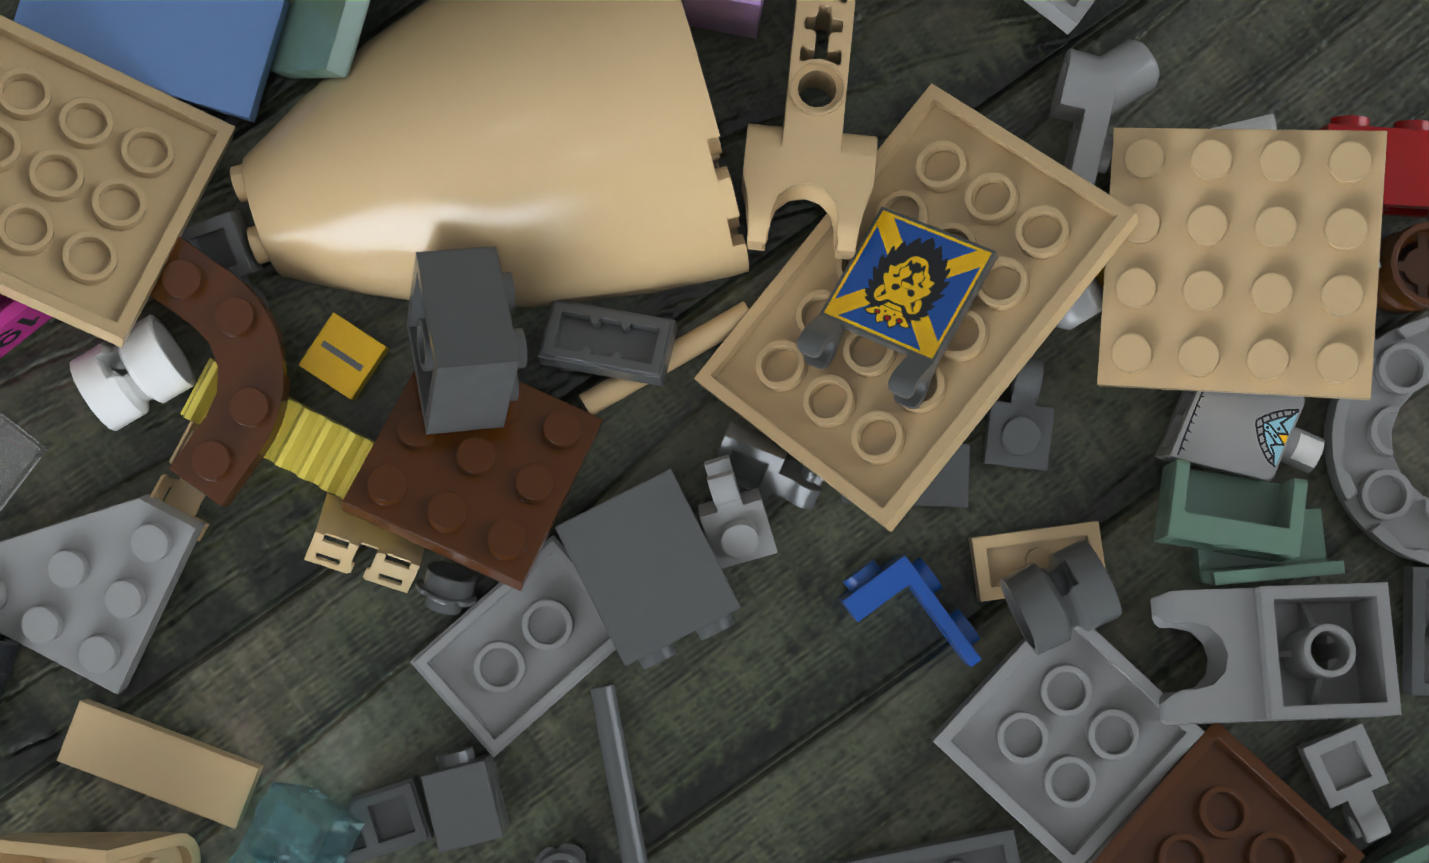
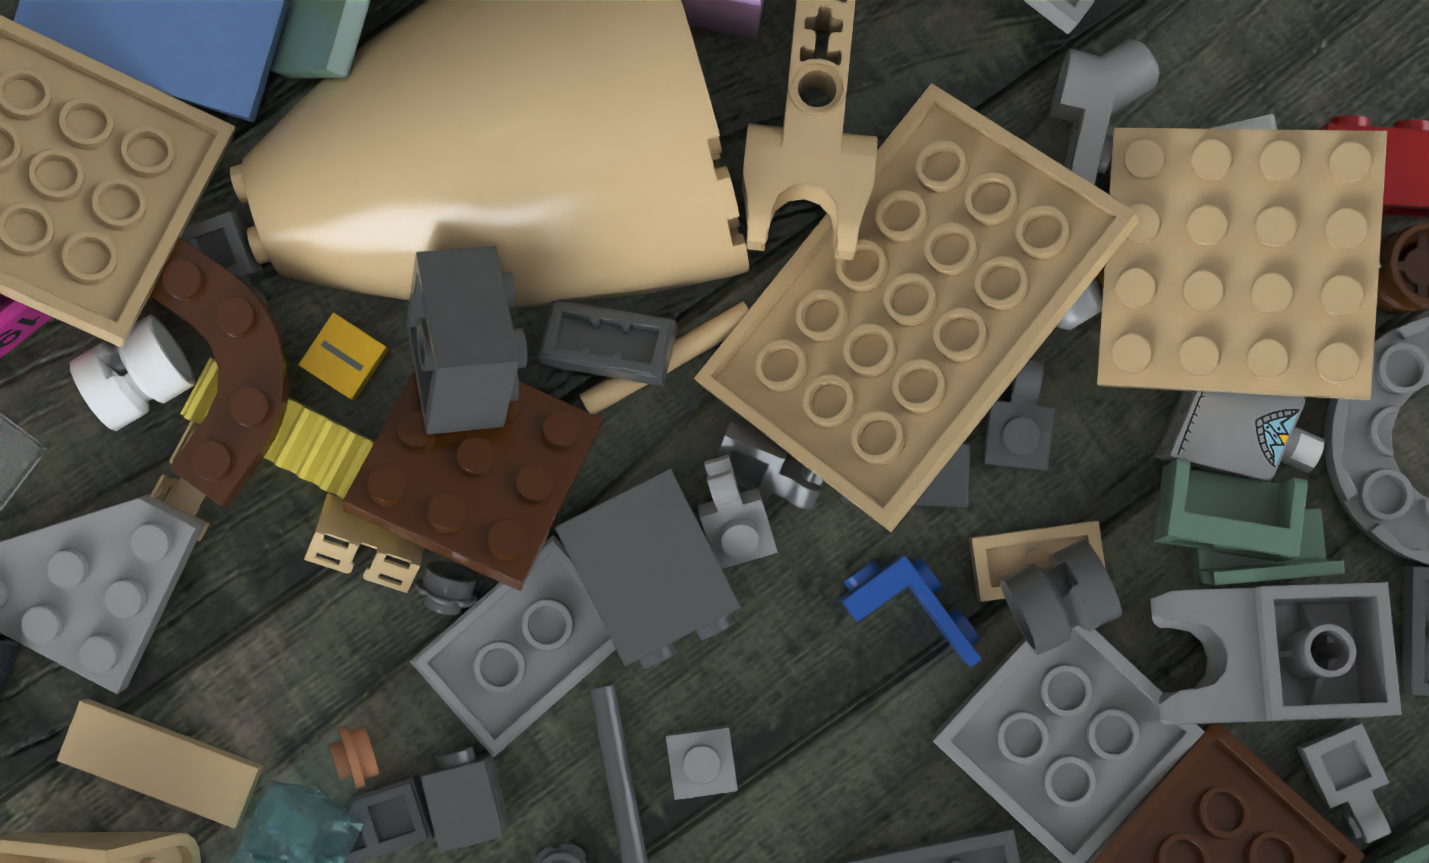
flag [797,206,998,410] -> none
none -> nougat plate [329,725,379,789]
none -> light grey plate [666,724,738,800]

